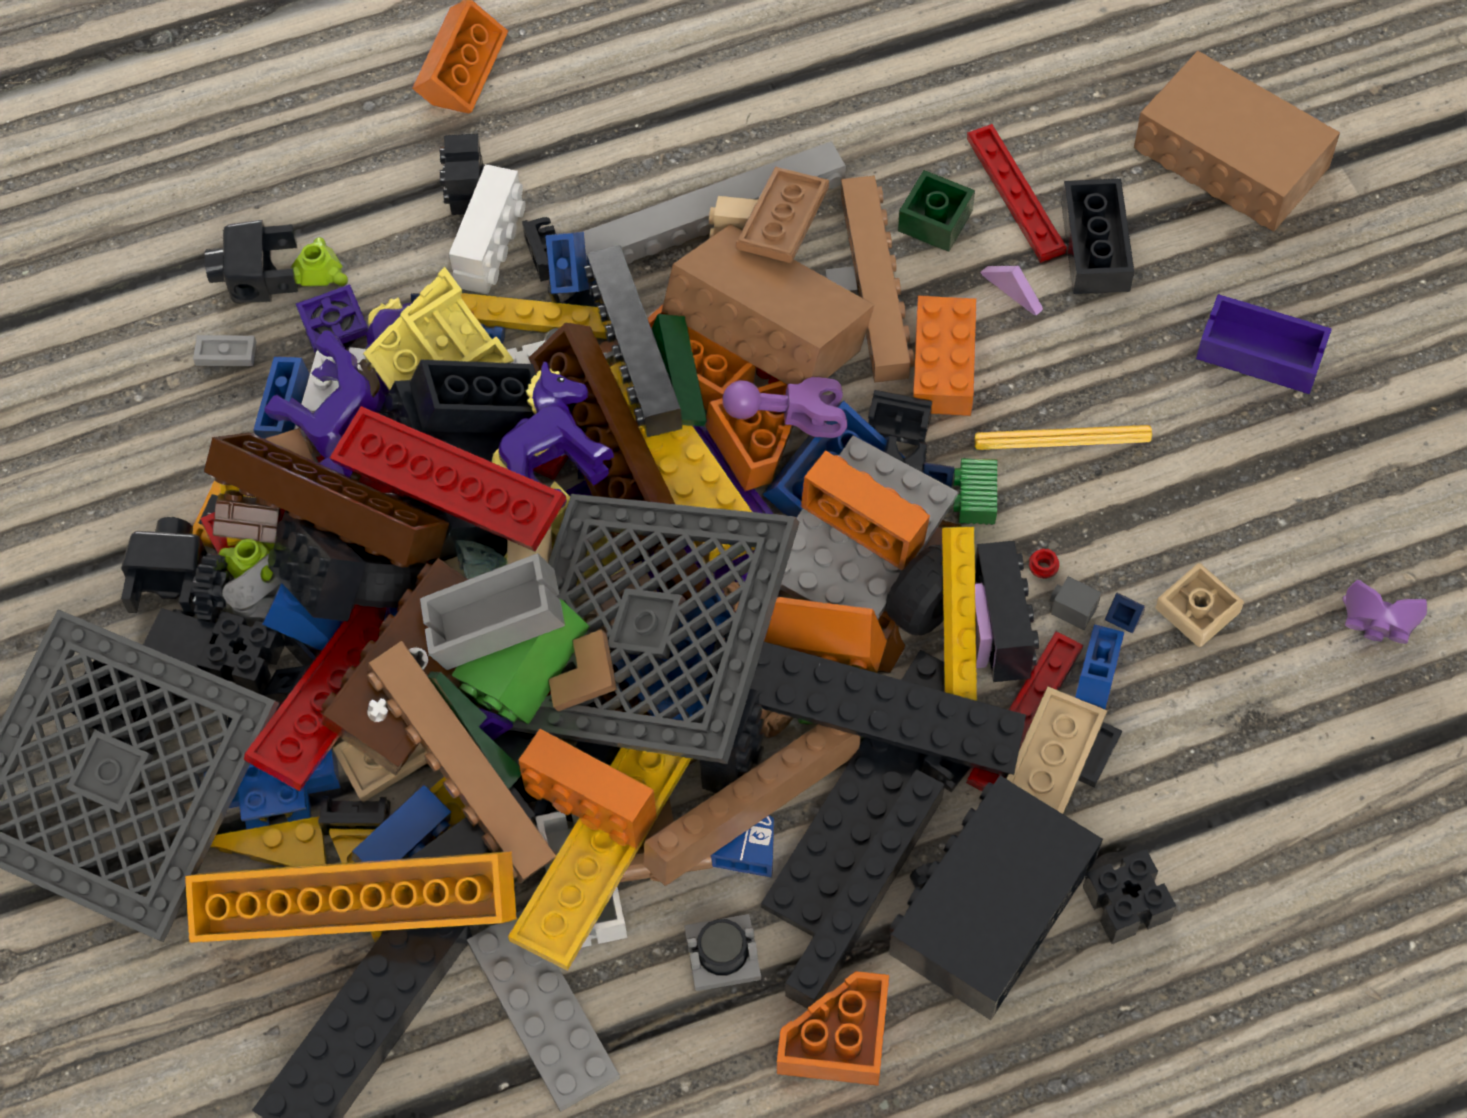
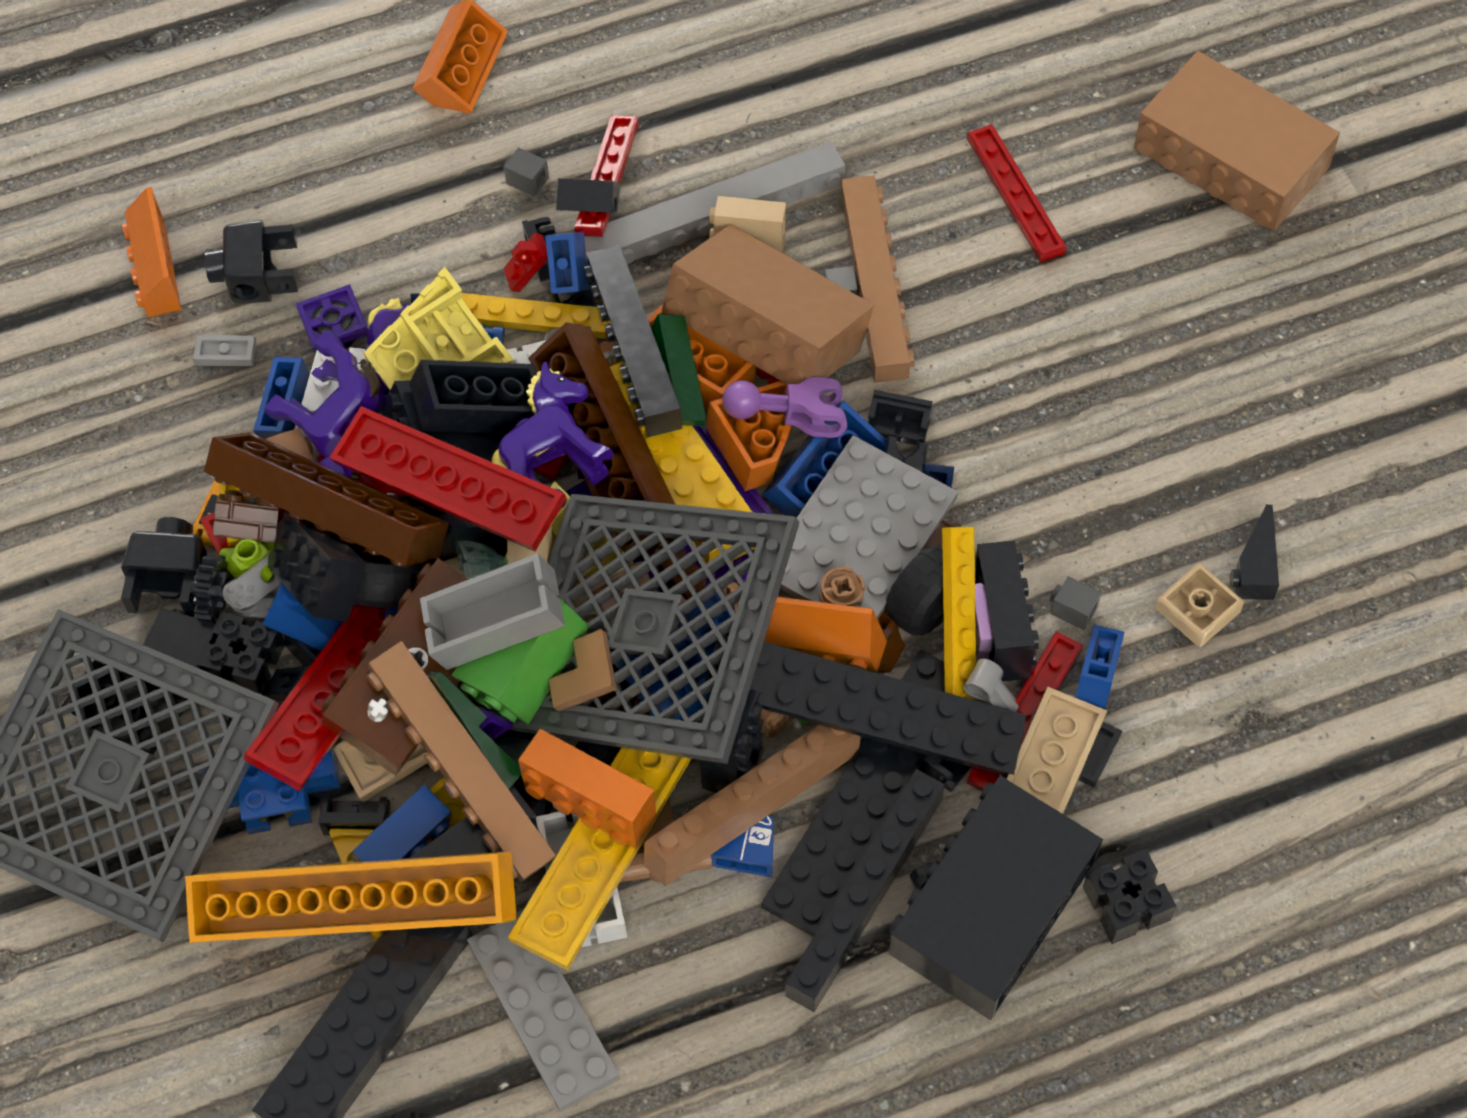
yellow wing [210,816,327,867] -> none
lime rock [291,237,348,287] -> none
black brick [439,133,484,215] -> none
white piece [449,164,525,295] -> none
piece [684,914,761,991] -> none
medium nougat tile [736,167,829,263] -> none
orange brick [777,971,889,1086] -> none
orange brick [801,450,930,570] -> none
dark green brick [898,170,975,252] -> none
orange brick [913,296,976,416] -> none
green brick [953,458,998,525] -> none
yellow axle [974,425,1152,450] -> none
lavender tile [981,266,1043,315] -> none
red plate [1029,549,1060,579] -> none
black brick [1061,178,1135,294] -> none
dark blue slope [1105,593,1145,633] -> none
dark purple piece [1196,294,1332,394] -> none
medium lavender brick [1342,580,1427,644] -> none
none -> orange slope [122,187,182,317]
none -> dark grey brick [503,147,549,197]
none -> red hinge [503,233,548,292]
none -> black hinge [556,178,620,213]
none -> red tile [574,115,639,237]
none -> medium nougat wheel [819,566,865,607]
none -> light grey piece [964,659,1019,712]
none -> black slope [1230,504,1279,600]

